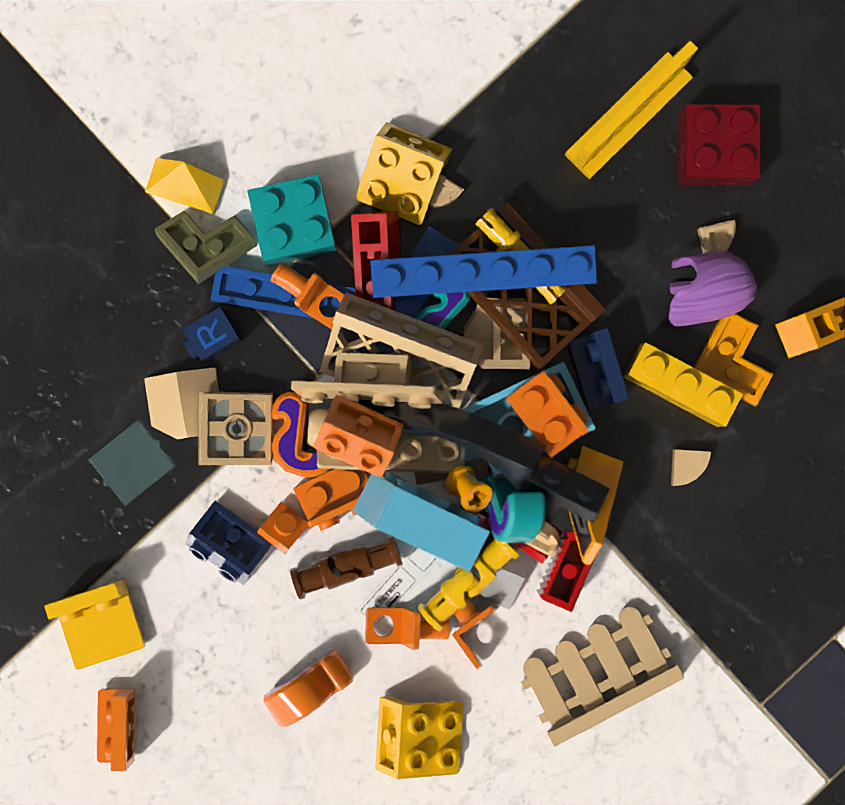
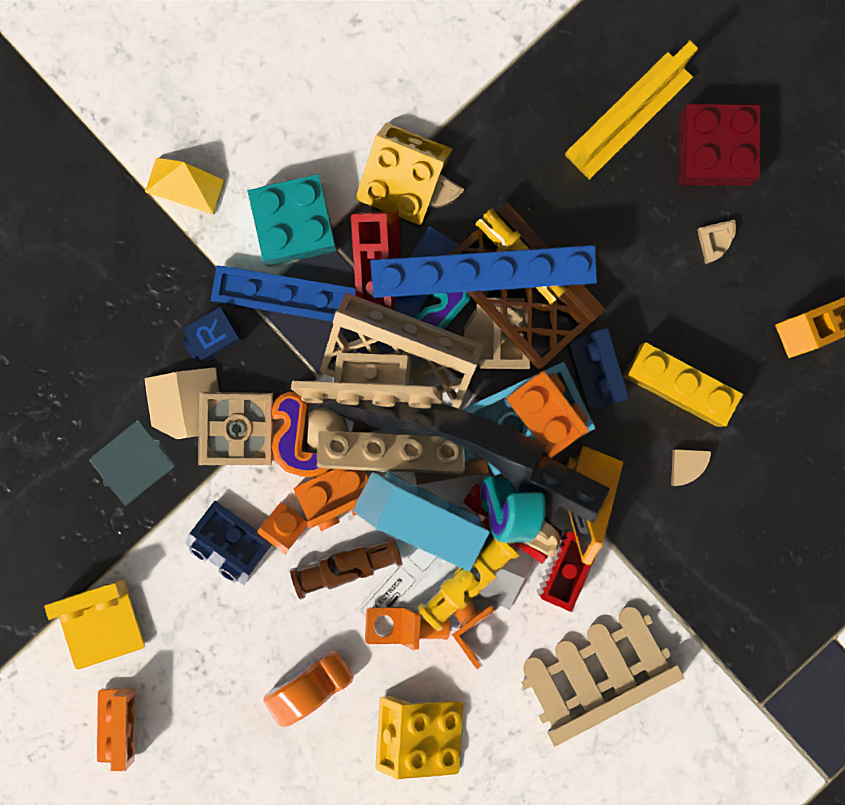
olive tile [155,210,257,284] -> none
orange bracket [271,262,345,330] -> none
orange bracket [313,395,404,477] -> none
light orange bush [445,465,492,513] -> none
medium lavender hair [669,250,757,326] -> none
light orange tile [693,313,773,406] -> none

